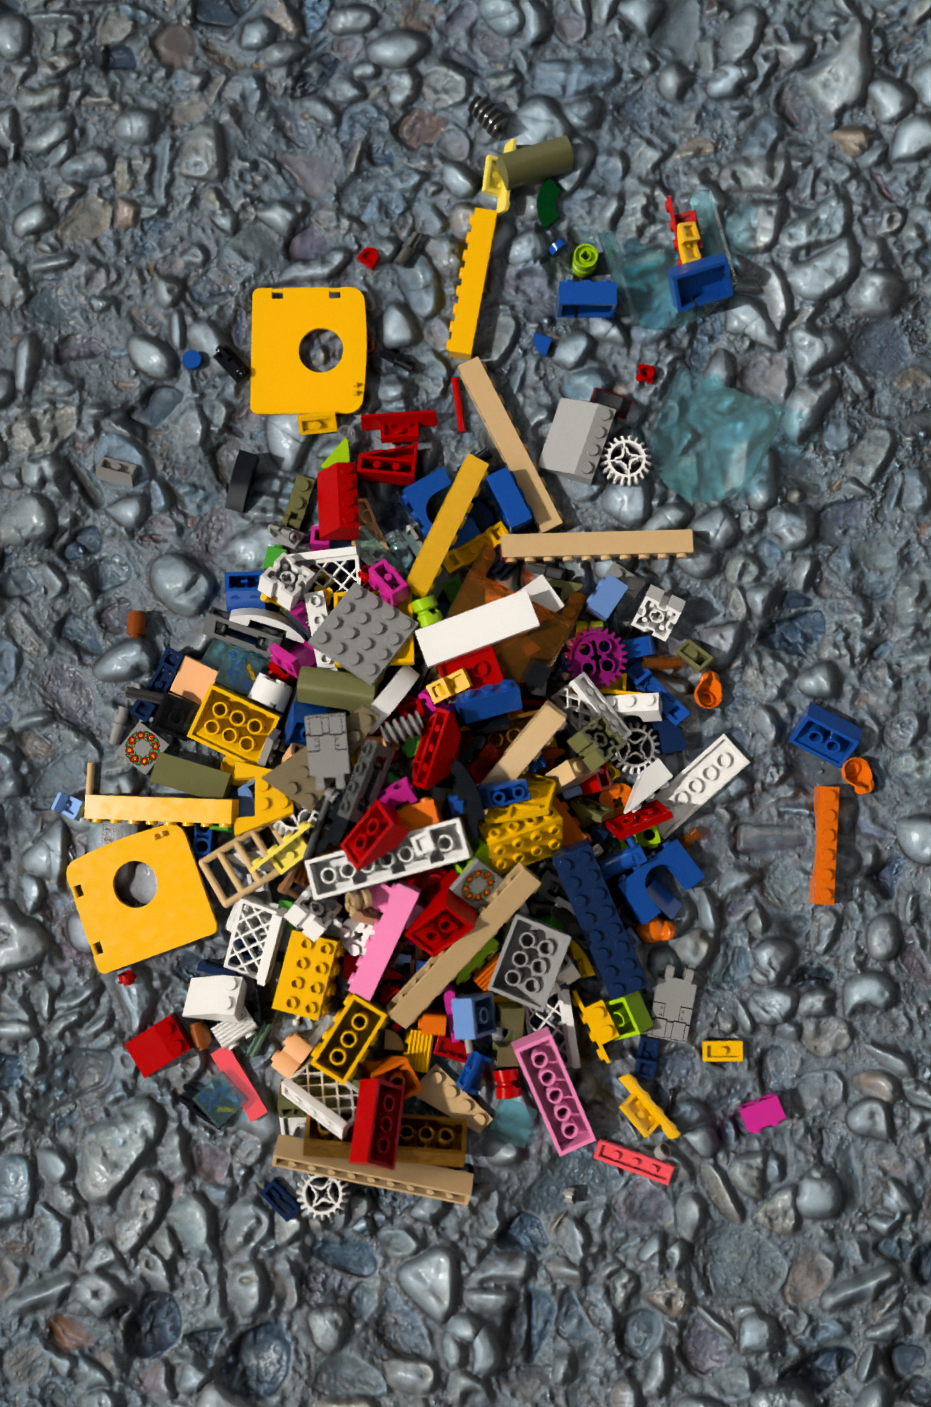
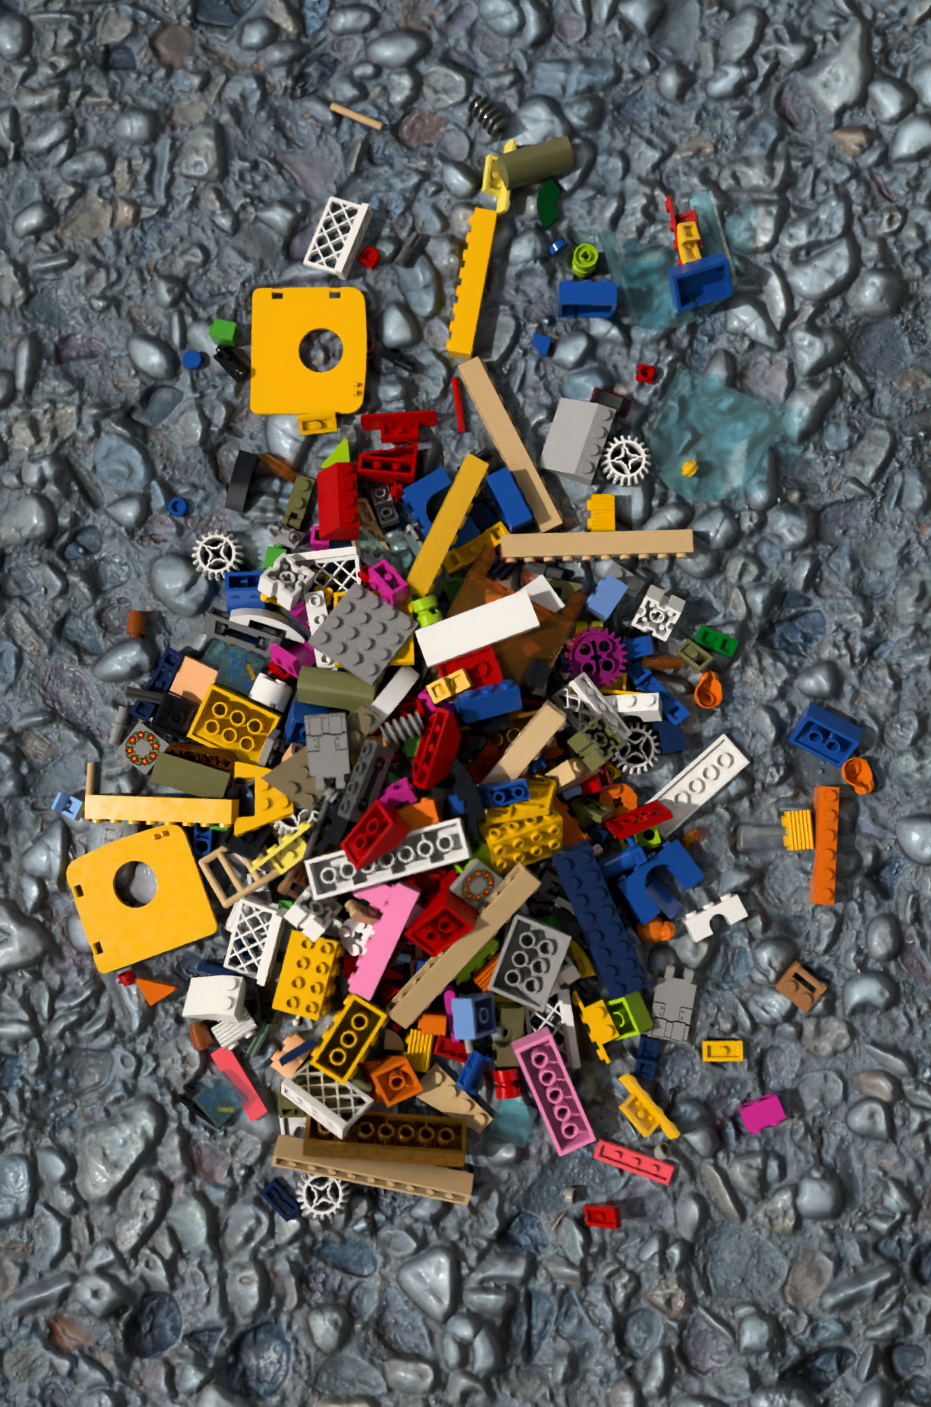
light grey slope [96,456,139,487] -> none
red slope [124,1012,193,1078] -> none
tan wheel [345,888,372,912] -> none
red slope [349,1078,405,1170] -> none
white tile [410,830,437,857] -> none
white slope [623,758,673,814] -> none
none -> orange slope [136,977,179,1006]
none -> reddish brown beam [165,742,238,770]
none -> blue tile [168,497,188,517]
none -> white gear [192,530,244,581]
none -> bright green brick [209,318,240,347]
none -> black plate [219,810,274,862]
none -> black pin [227,777,246,801]
none -> clear orange pin [259,452,297,483]
none -> dark blue tile [279,1036,319,1066]
none -> white fence [303,196,373,280]
none -> tan bar [330,102,383,131]
none -> light grey slope [370,485,400,528]
none -> red plate [390,480,403,503]
none -> red slope [584,1201,622,1229]
none -> yellow brick [587,494,615,532]
none -> yellow plate [681,459,699,478]
none -> white arch [682,893,748,942]
none -> green slope [693,625,739,659]
none -> medium nougat plate [774,960,828,1013]
none -> yellow brick [781,810,815,851]

